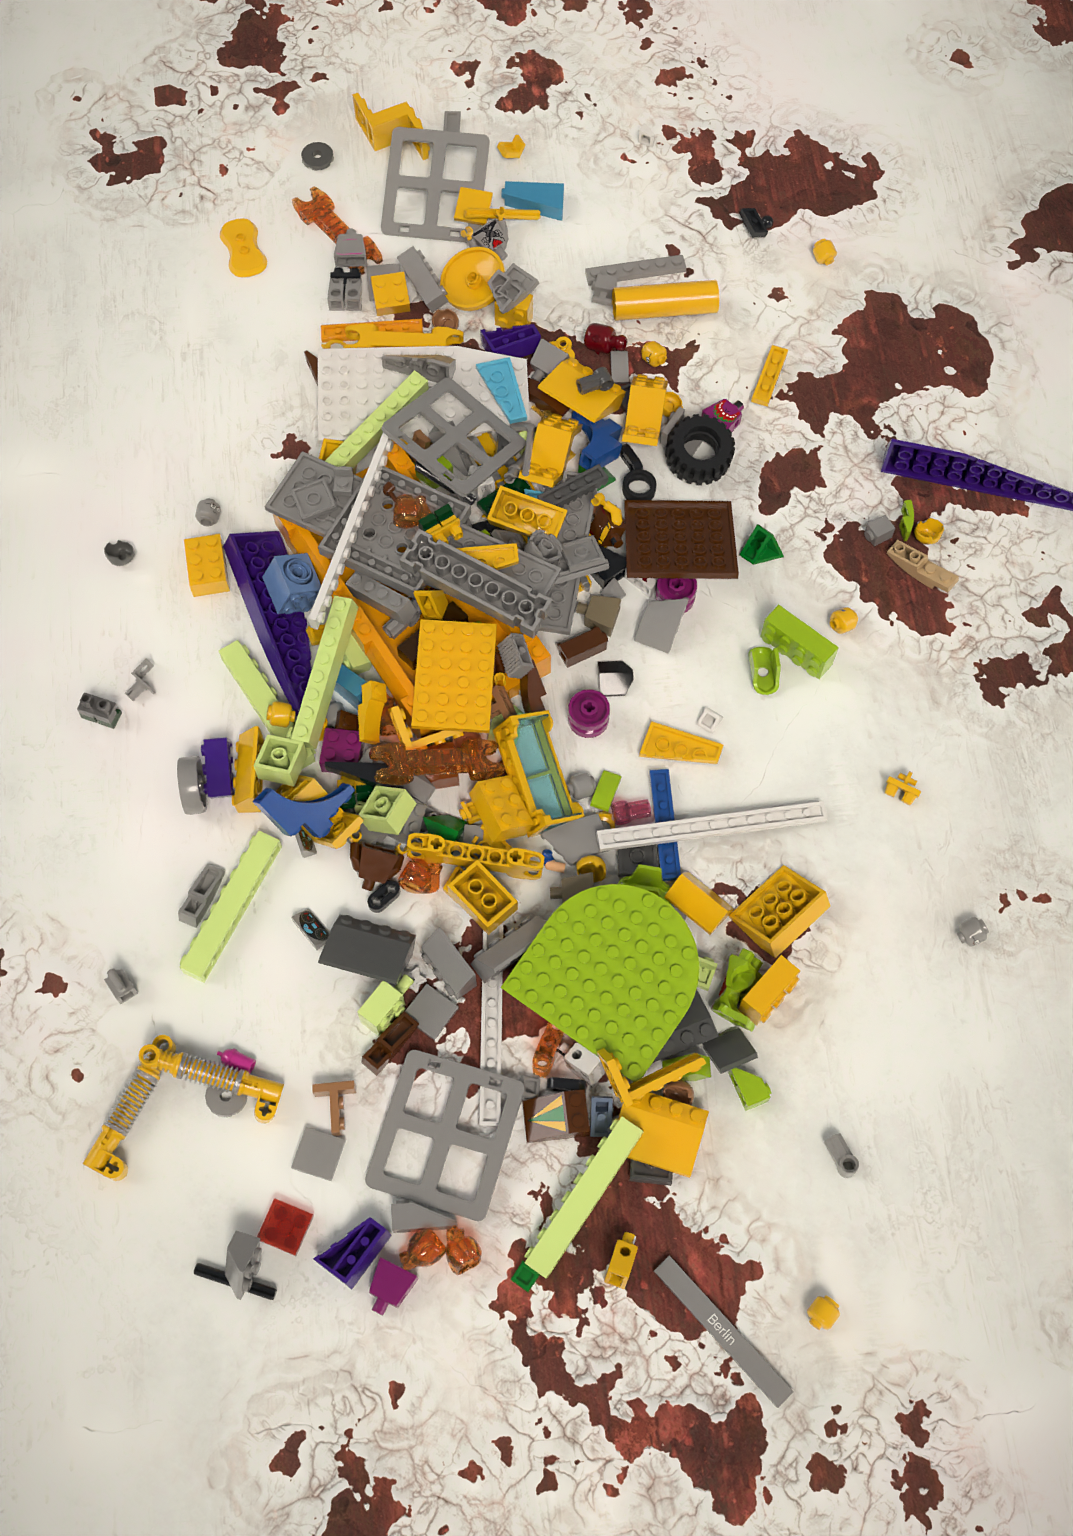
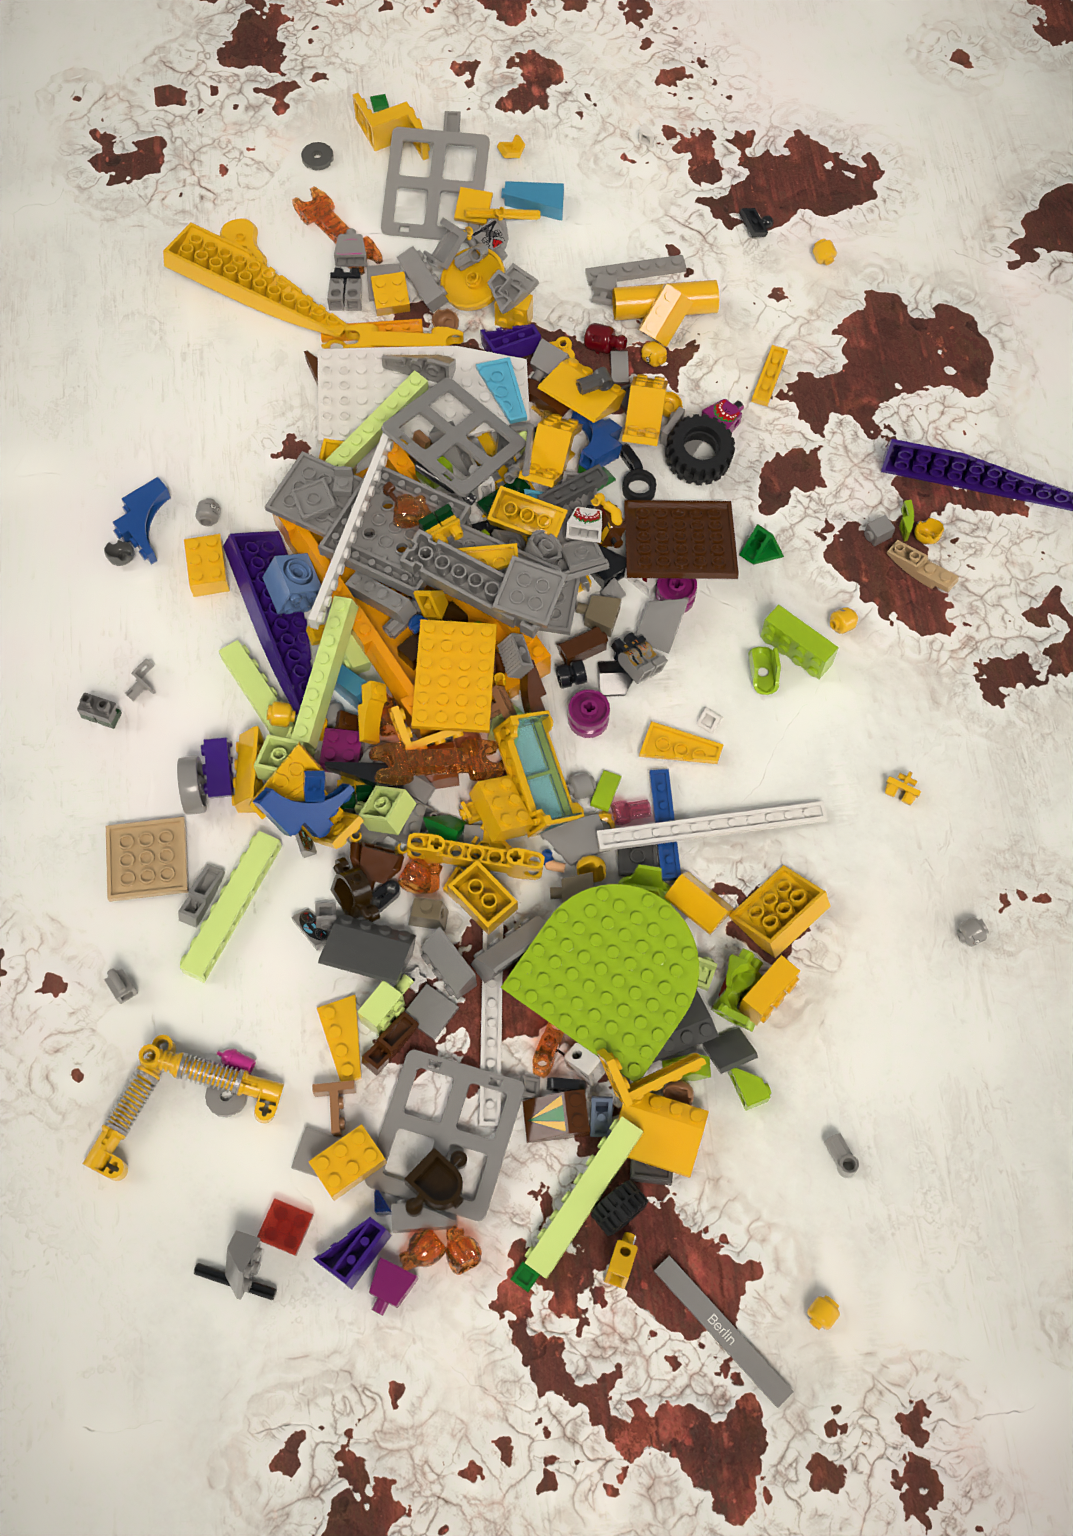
none -> tan plate [106,817,189,902]
none -> blue arch [113,477,171,565]
none -> yellow wedge [163,222,348,338]
none -> yellow wing [249,742,324,819]
none -> blue bracket [303,771,325,802]
none -> yellow brick [308,1124,387,1201]
none -> light grey bracket [315,903,337,930]
none -> yellow wing [317,995,362,1082]
none -> dark brown piece [330,857,380,922]
none -> green tile [370,94,389,112]
none -> clear blue slope [374,1190,392,1215]
none -> dark brown piece [404,1148,467,1217]
none -> blue plate [408,614,428,634]
none -> dark tan torso [408,897,449,931]
none -> light grey panel [423,217,468,269]
none -> light grey piece [454,243,488,271]
none -> light grey plate [492,556,567,628]
none -> black wheel [555,659,587,689]
none -> white torso [566,505,602,543]
none -> black tyre [591,1180,649,1236]
none -> hips [611,632,668,684]
none -> yellow slope [637,284,693,347]

